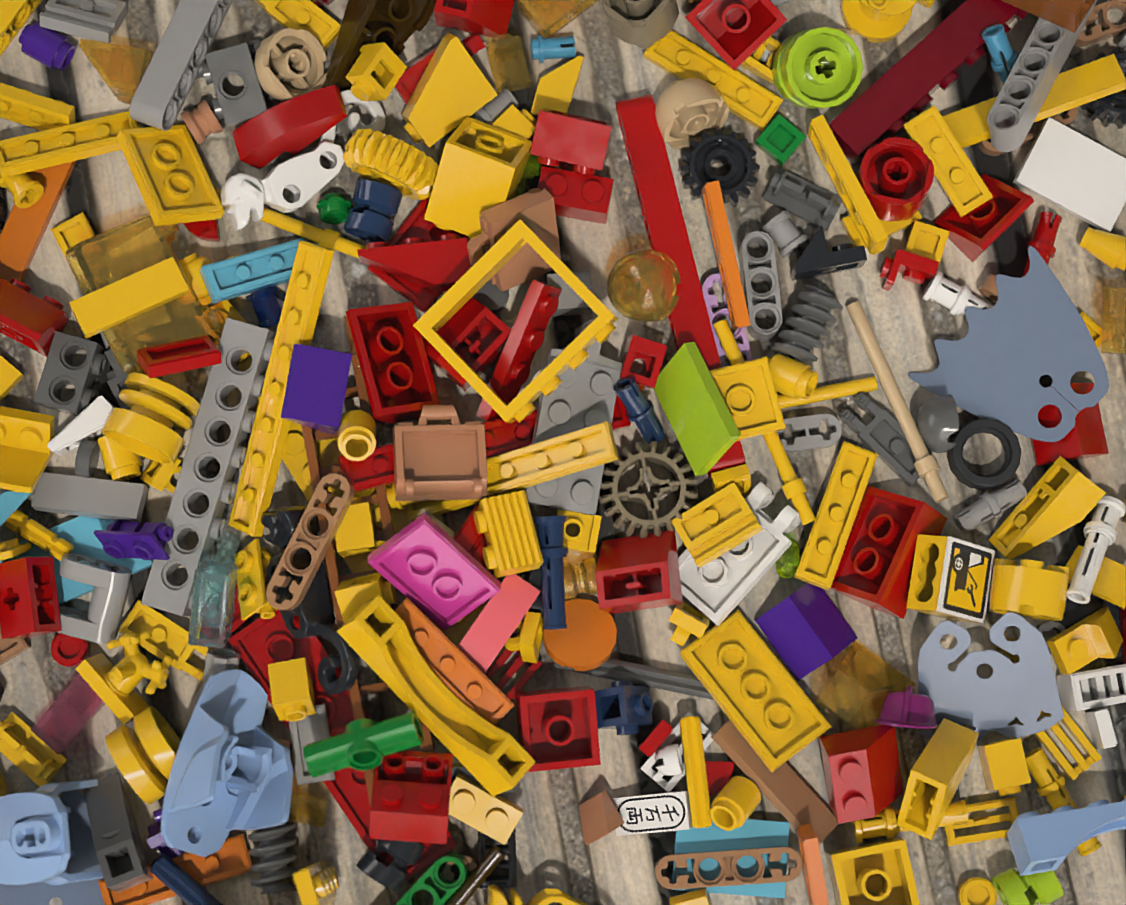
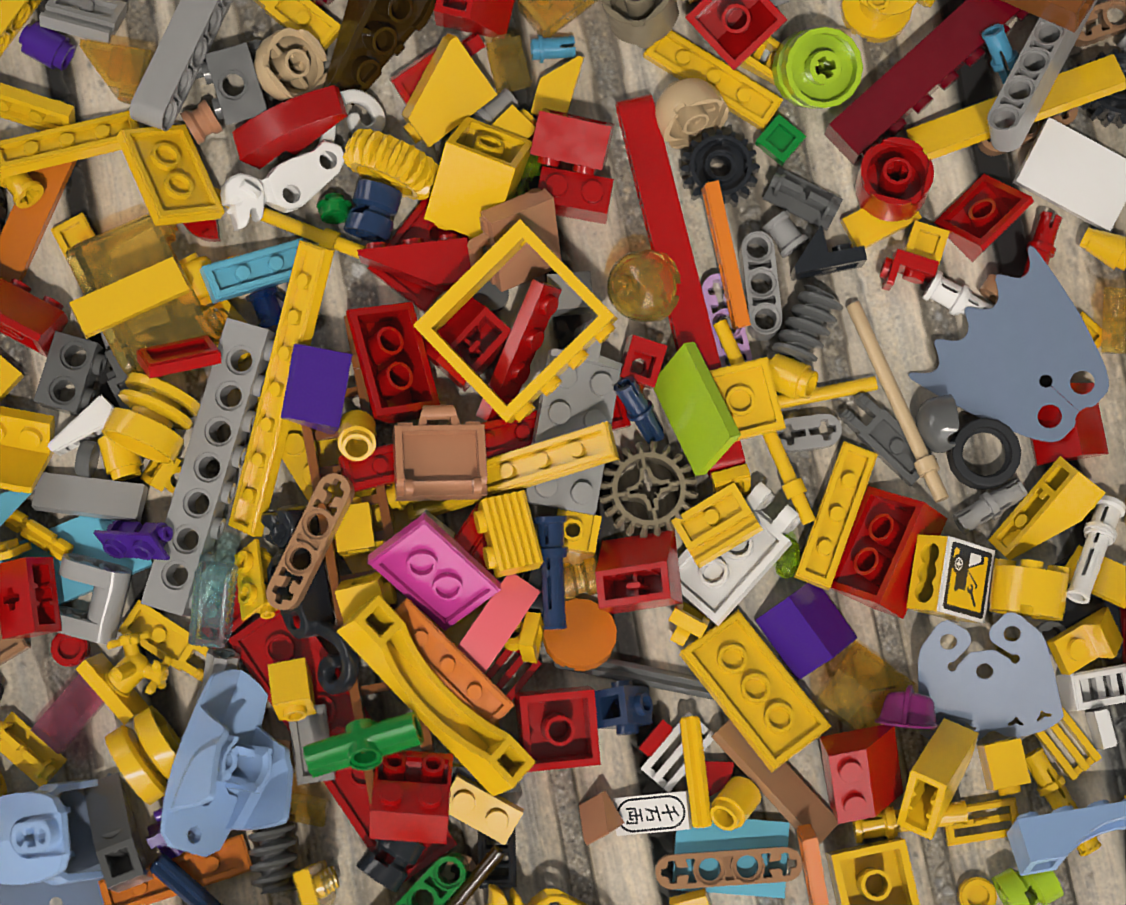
yellow brick [346,42,407,102] -> none
white hinge [655,744,683,776] -> none
yellow tile [807,114,888,256] -> none
yellow tile [903,105,993,218] -> none

